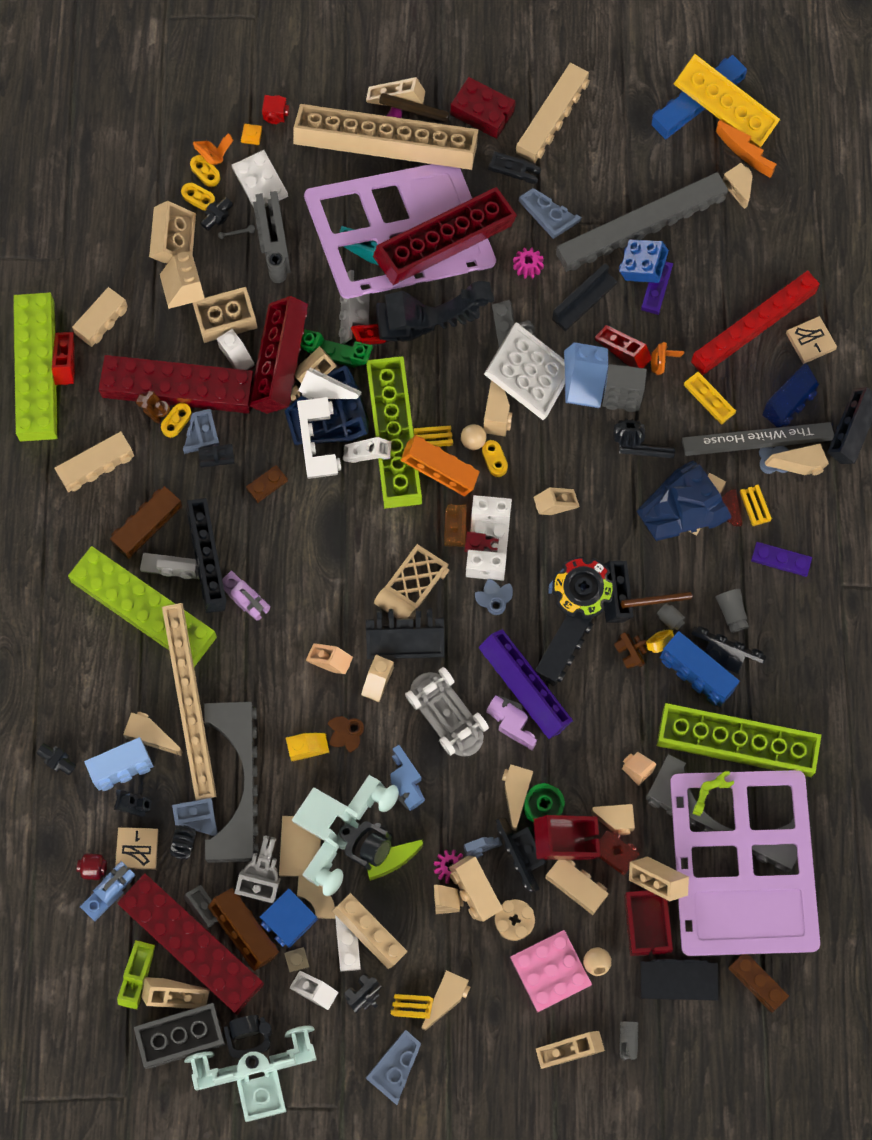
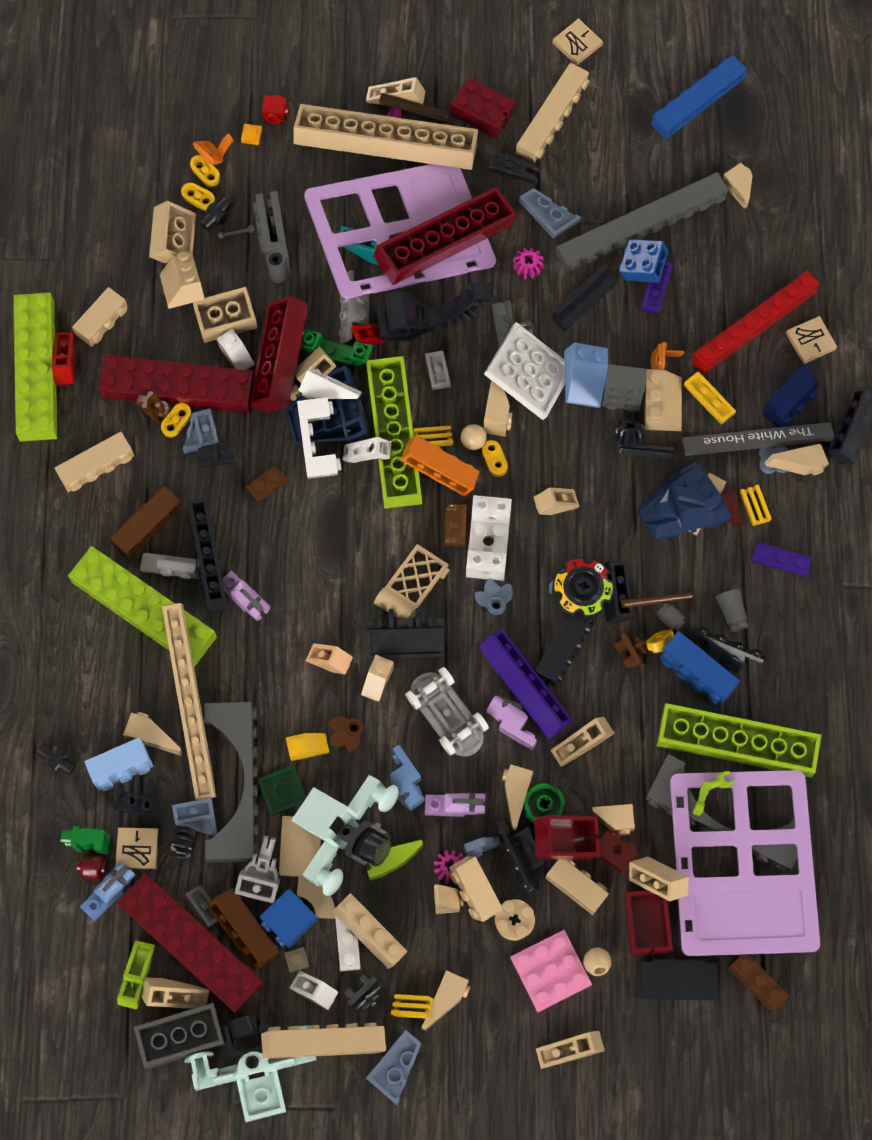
white plate [232,150,288,207] -> none
dark red plate [464,531,499,552] -> none
red slope [594,325,652,368] -> none
dark grey hinge [620,1022,638,1060] -> none
light nougat slope [622,752,656,786] -> none
yellow plate [673,54,780,148] -> none
orange slope [716,120,777,178] -> none
none -> green hips [61,826,111,857]
none -> dark green tile [257,765,306,817]
none -> tan brick [261,1023,386,1059]
none -> light grey plate [425,351,451,391]
none -> lavender plate [425,793,485,817]
none -> tan slope [551,717,614,767]
none -> tan tile [553,18,603,66]
none -> tan slope [644,369,682,431]

